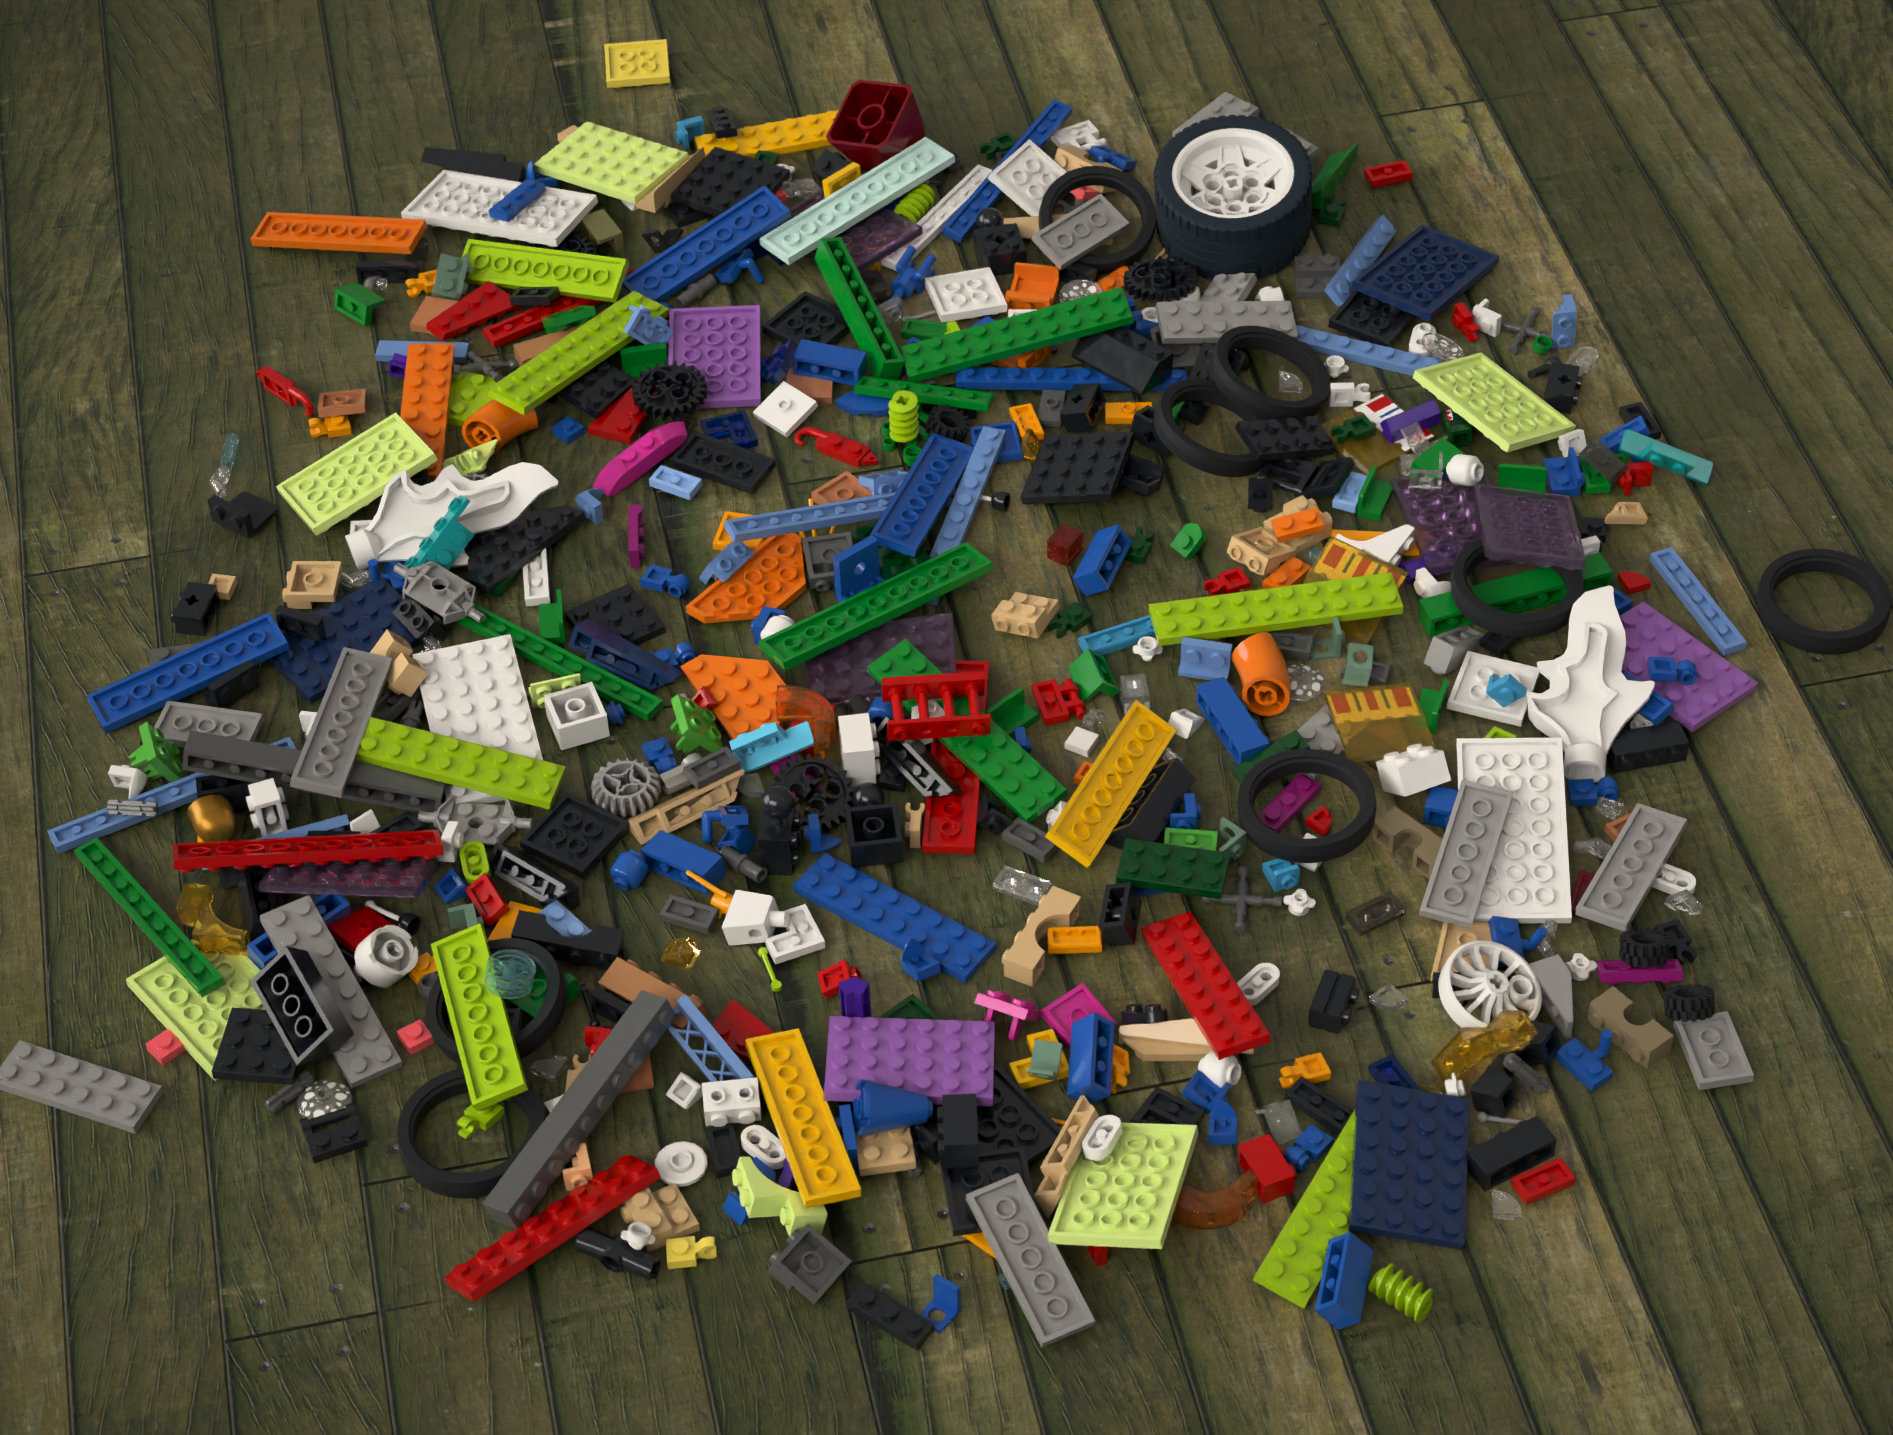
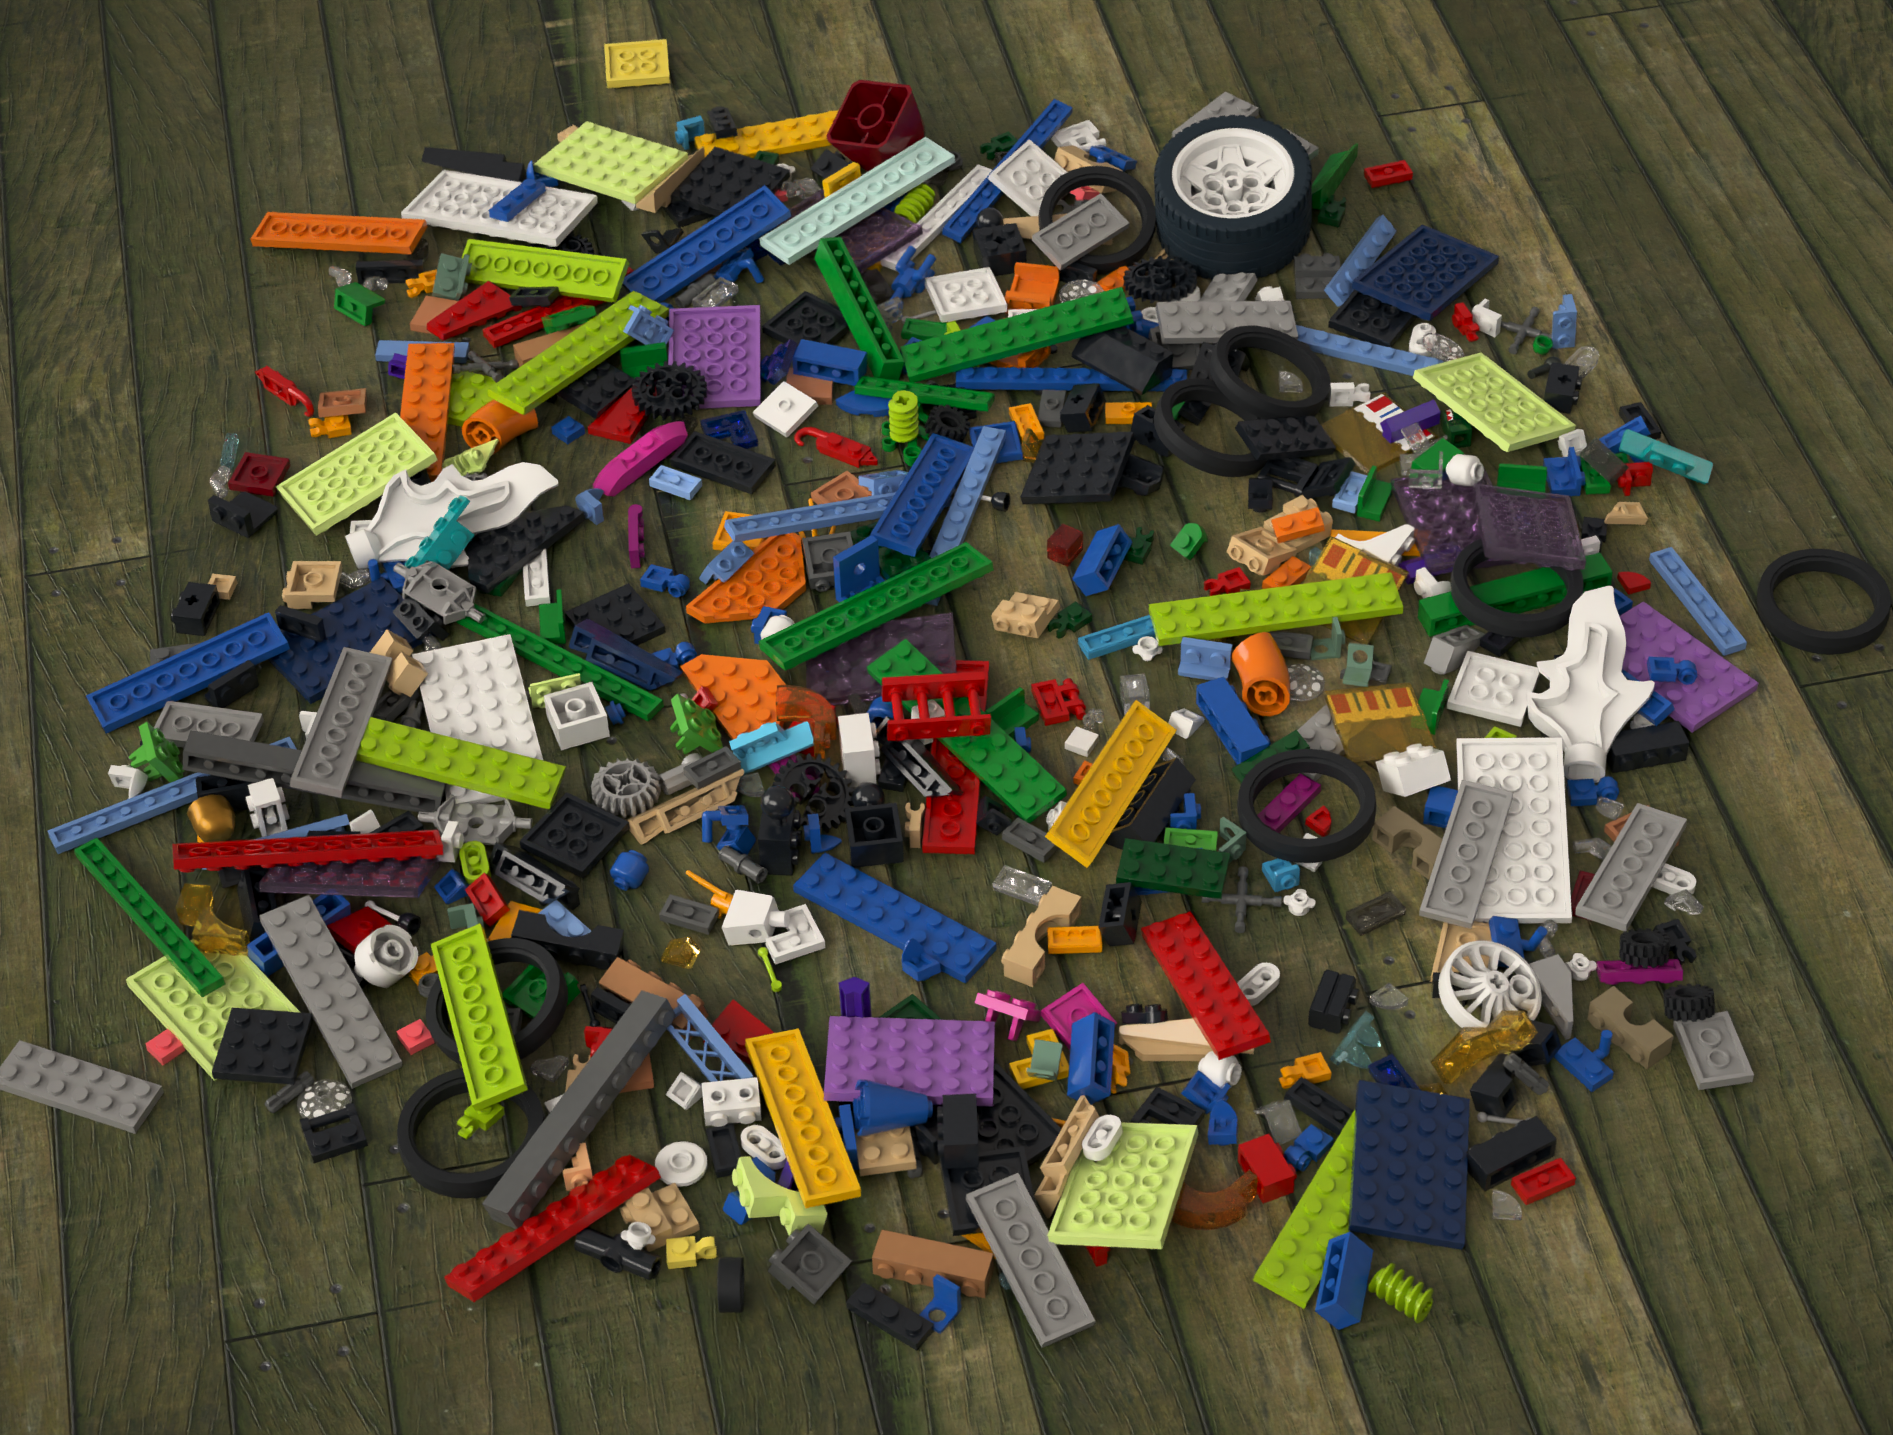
axle [107,799,159,817] -> none
black slope [250,946,354,1066] -> none
clear light blue wheel [485,949,536,999] -> none
olive panel [581,209,624,253] -> none
blue plate [641,737,677,775] -> none
blue brick [641,830,726,895] -> none
red bracket [817,959,863,999] -> none
green panel [1068,648,1120,703] -> none
white plate [1323,356,1349,378] -> none
dark green plate [1331,414,1376,444] -> none
white plate [1445,1072,1466,1097] -> none
dark azure bracket [1486,673,1527,707] -> none
none -> dark red plate [228,452,291,497]
none -> clear arm [328,265,352,287]
none -> clear plate [692,277,738,308]
none -> black tyre [717,1257,745,1313]
none -> medium nougat brick [872,1230,994,1298]
none -> clear light blue tile [1329,1011,1381,1069]

